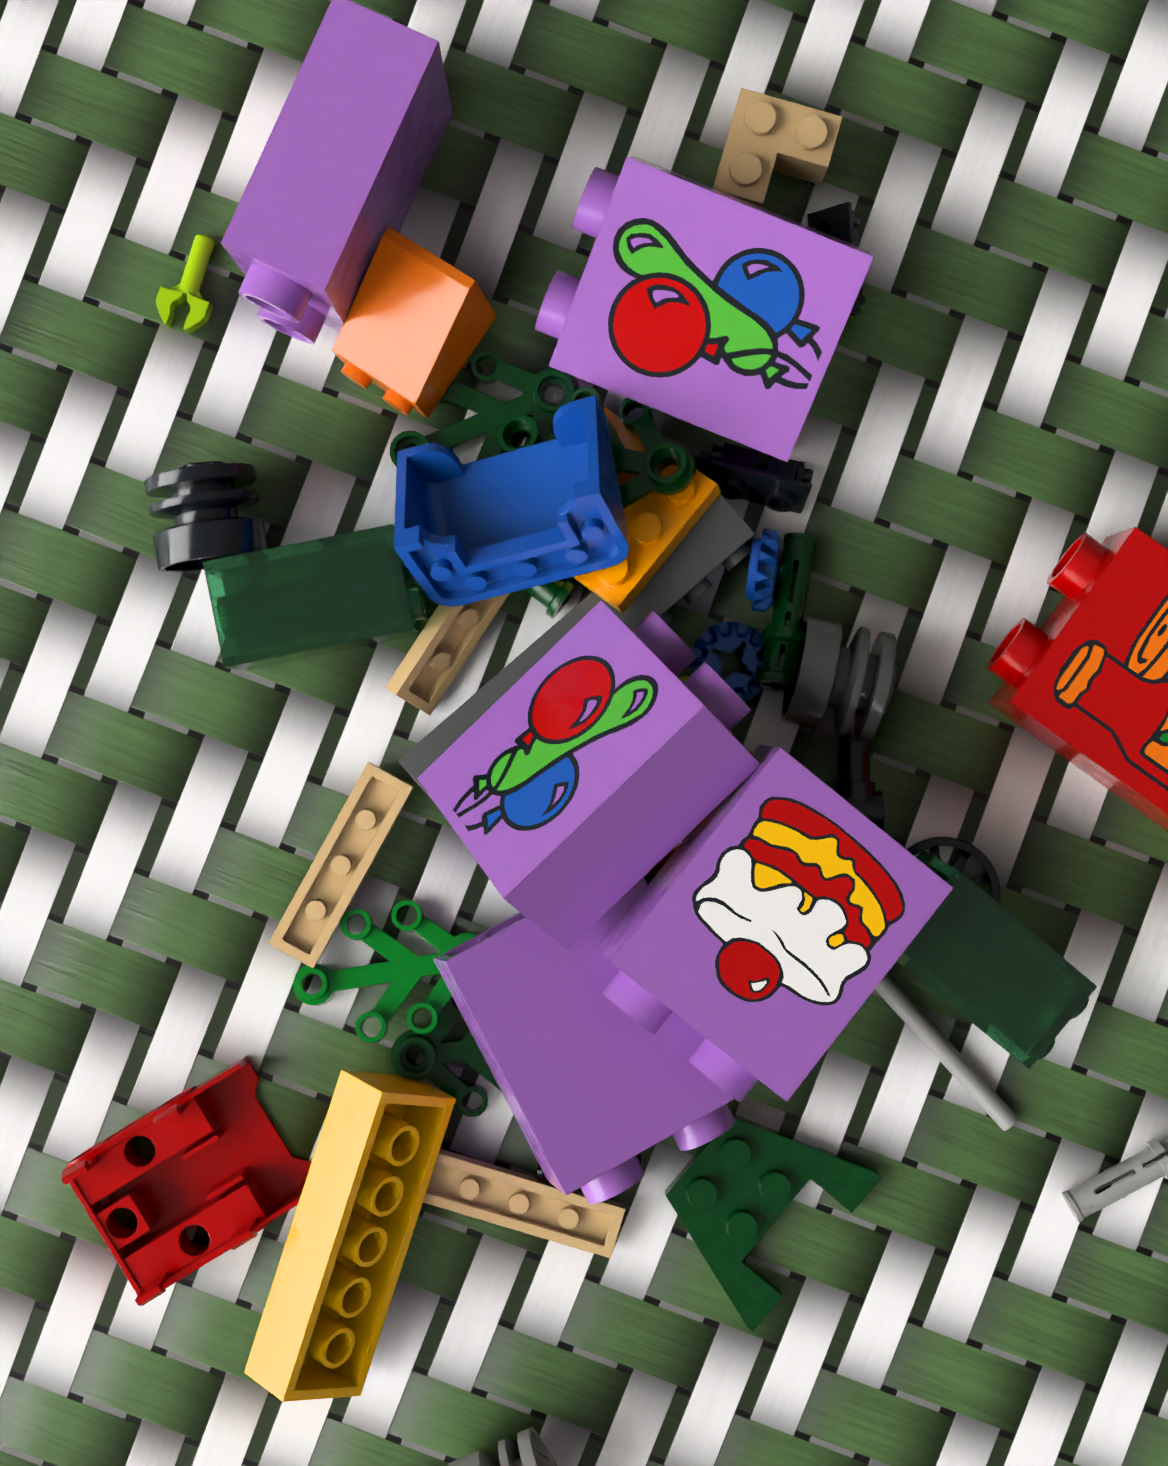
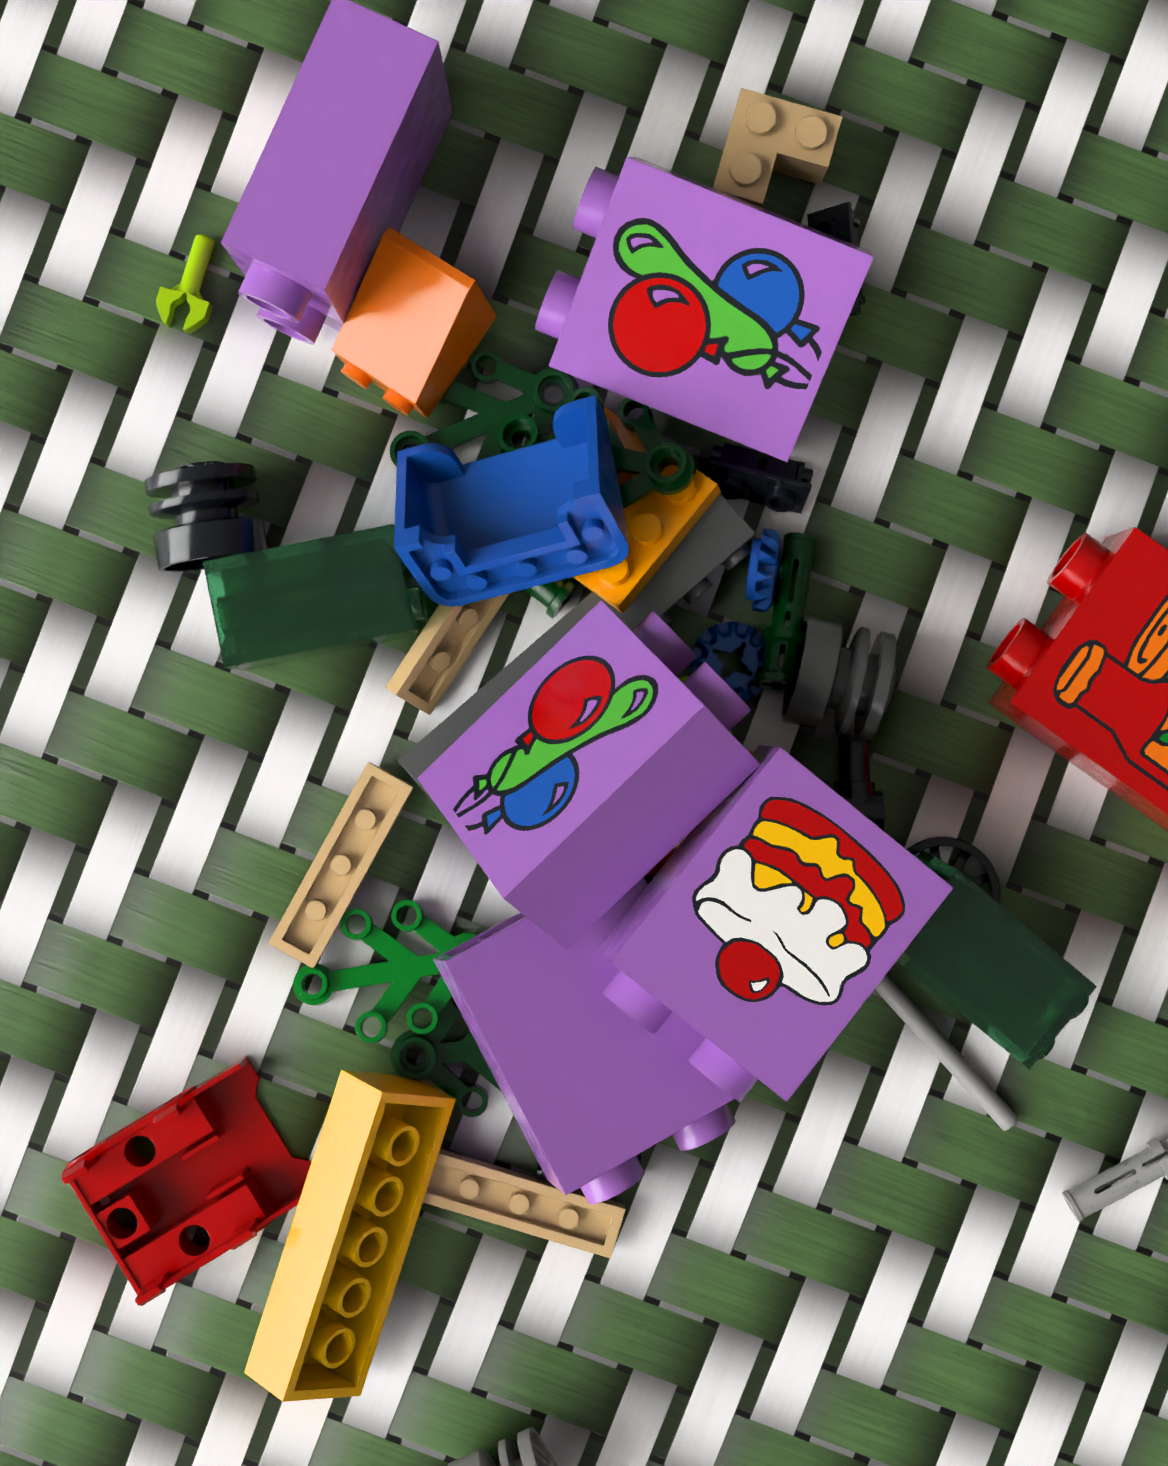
dark green wing [665,1113,881,1331] -> none

